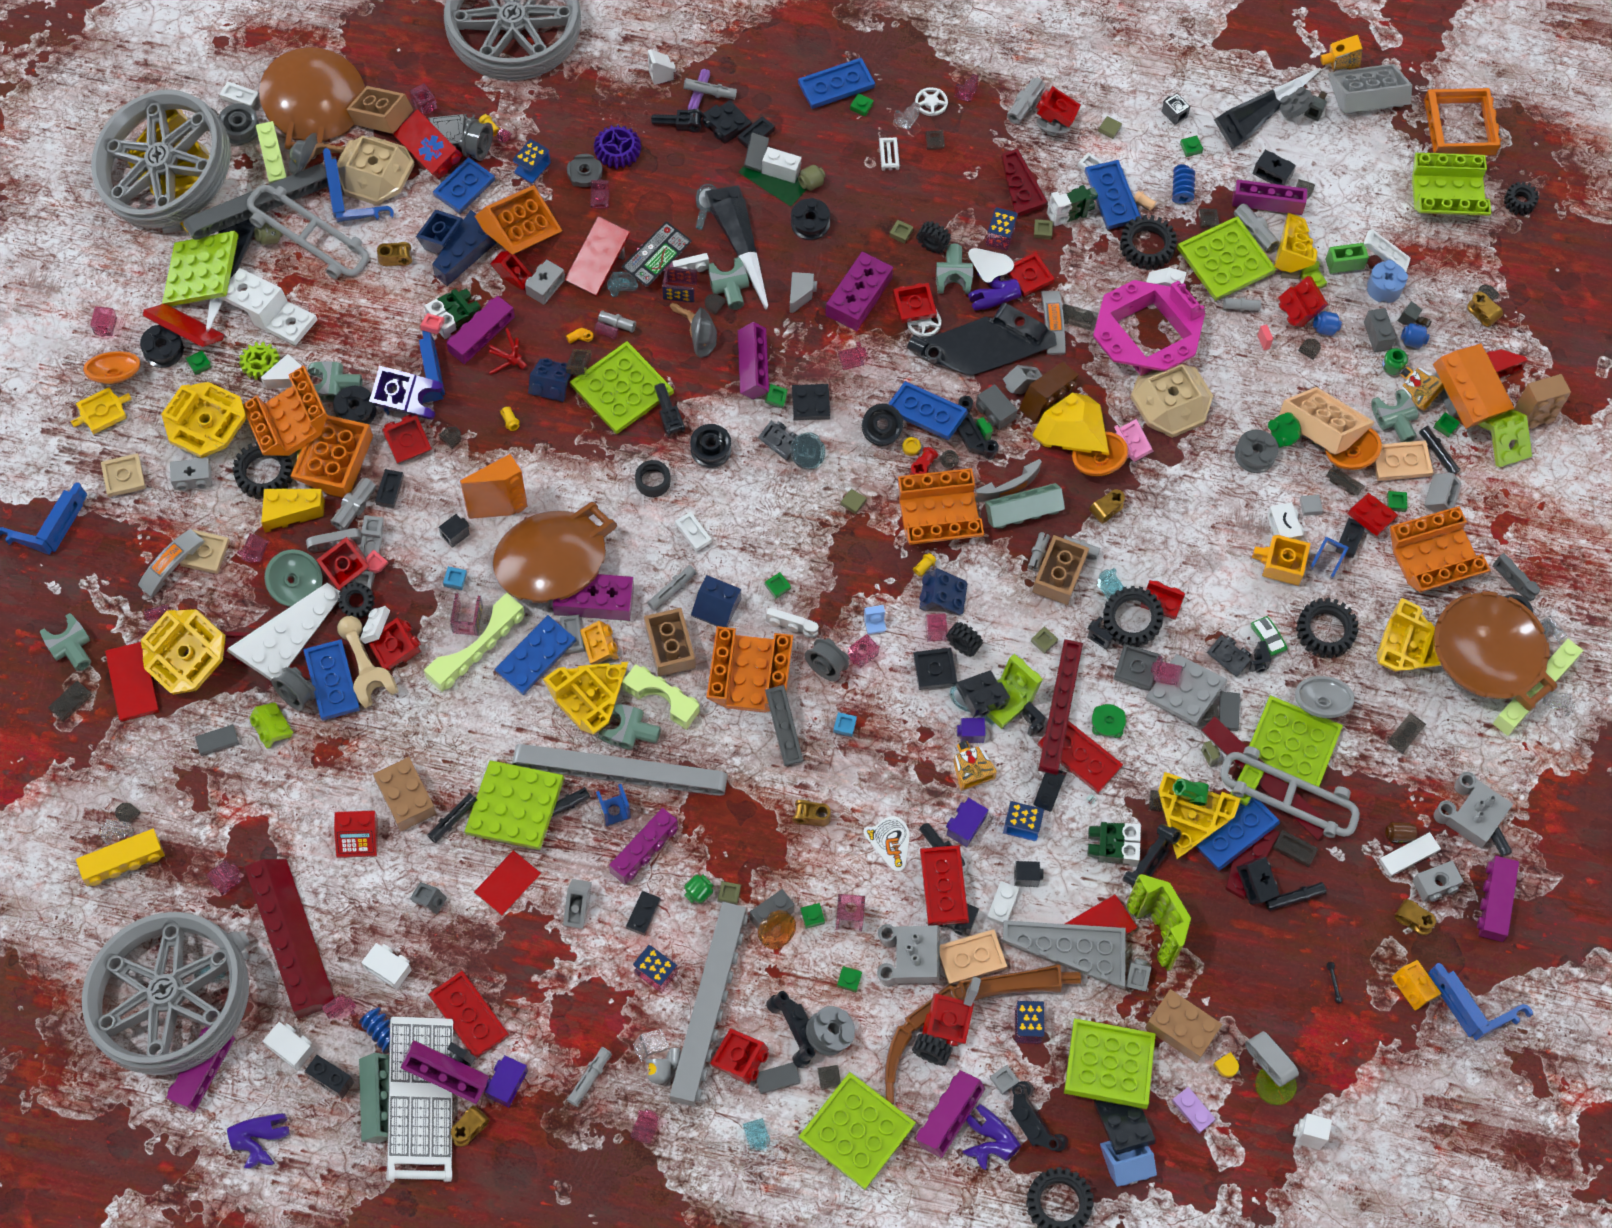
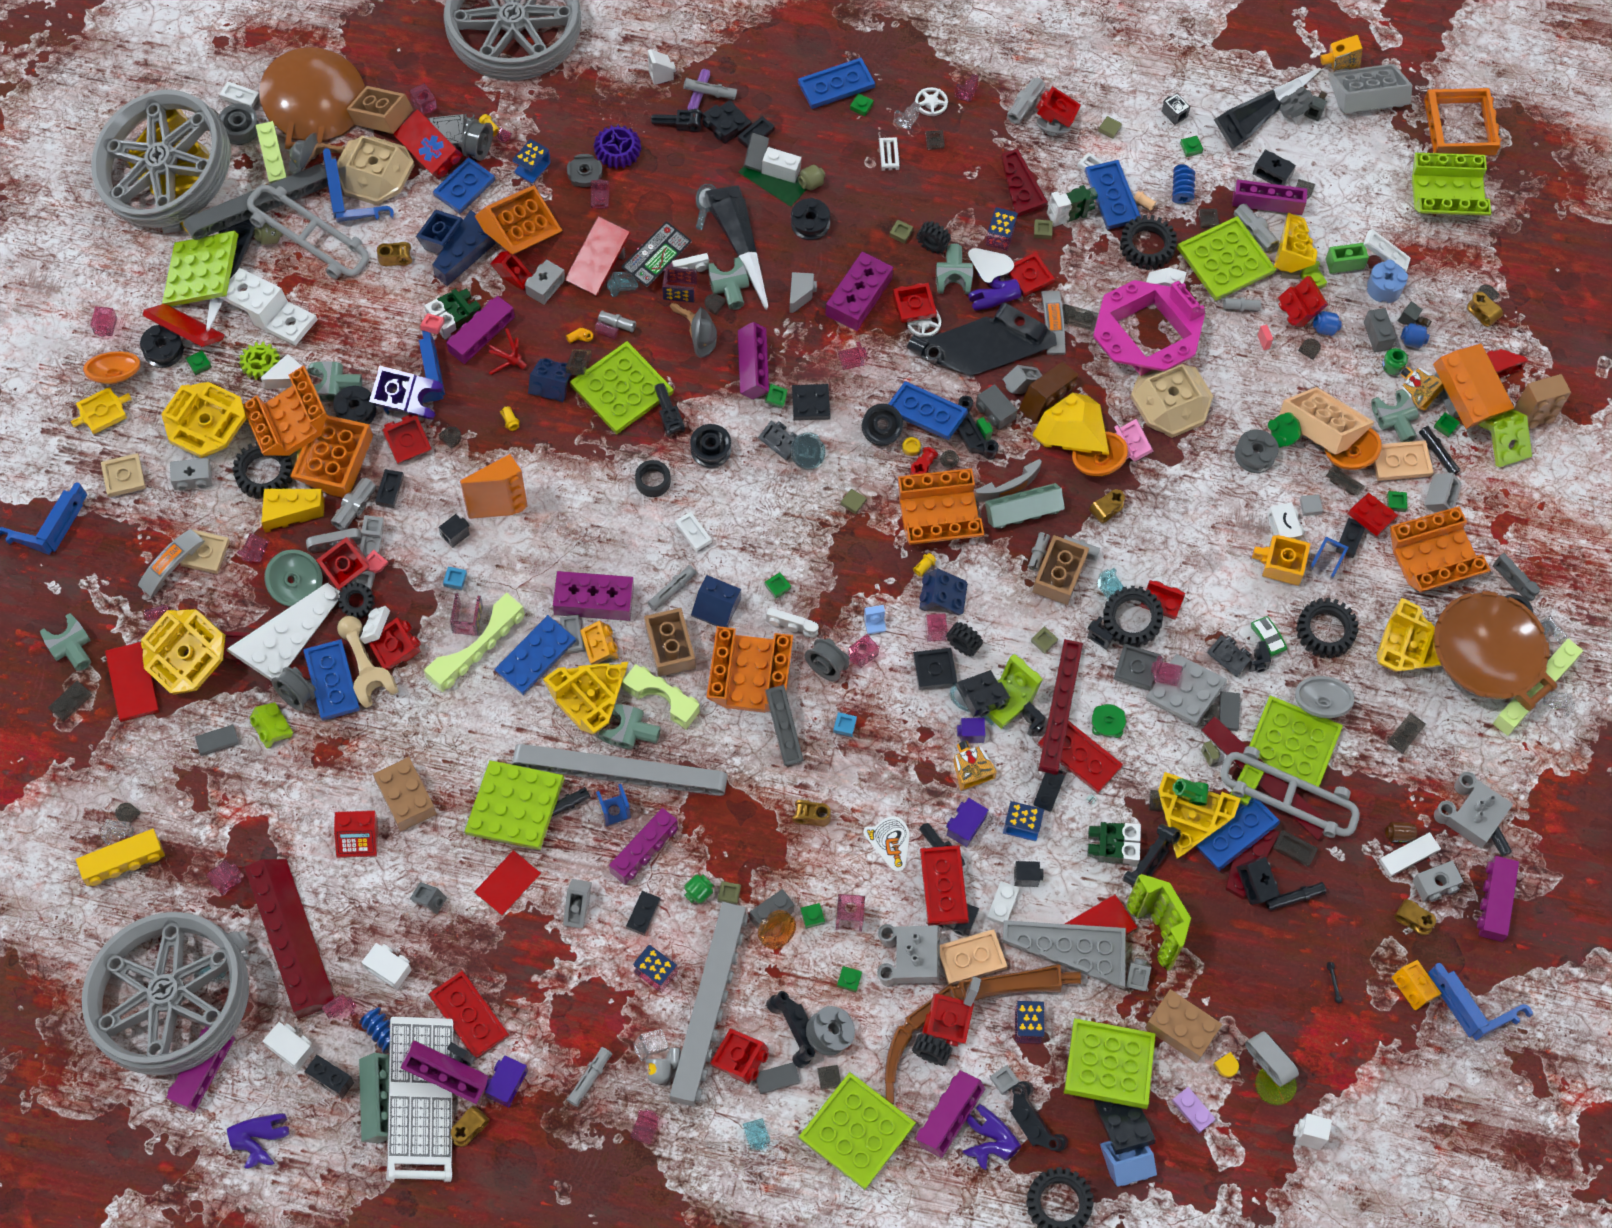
black pin [427,793,477,843] -> none
dark orange dish [493,502,617,603] -> none
black tyre [1504,182,1539,216] -> none

